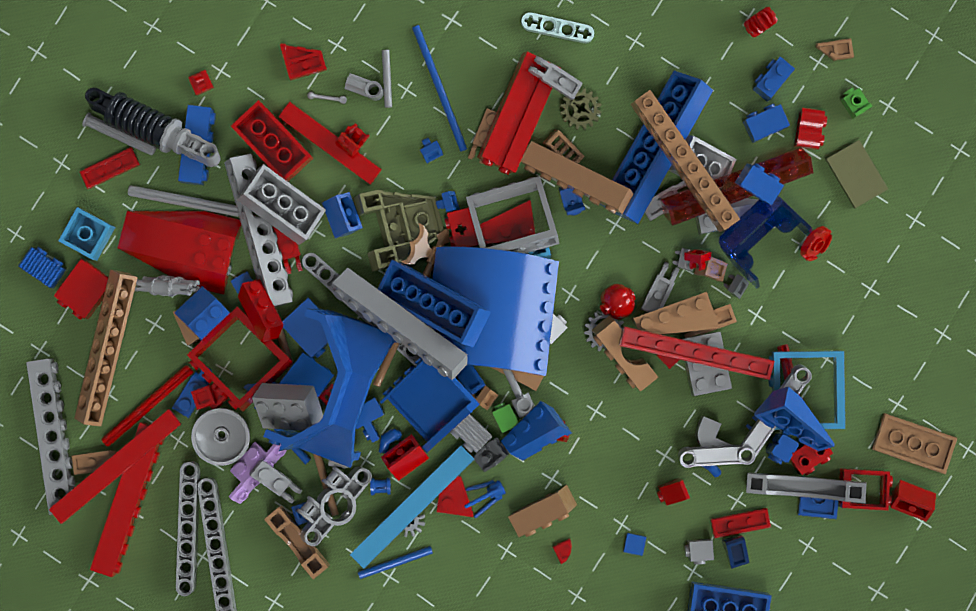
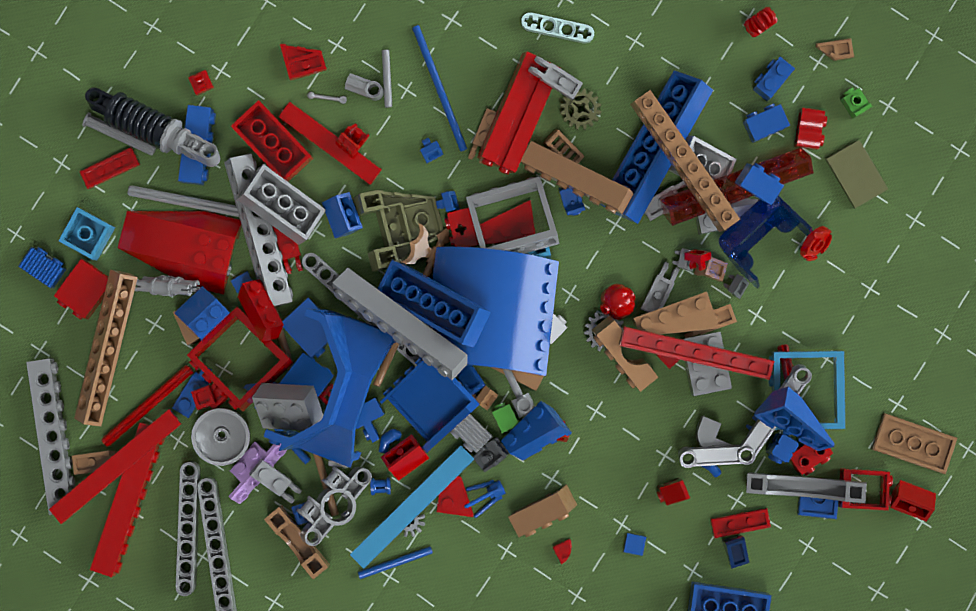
light grey brick [684,539,714,564] -> none

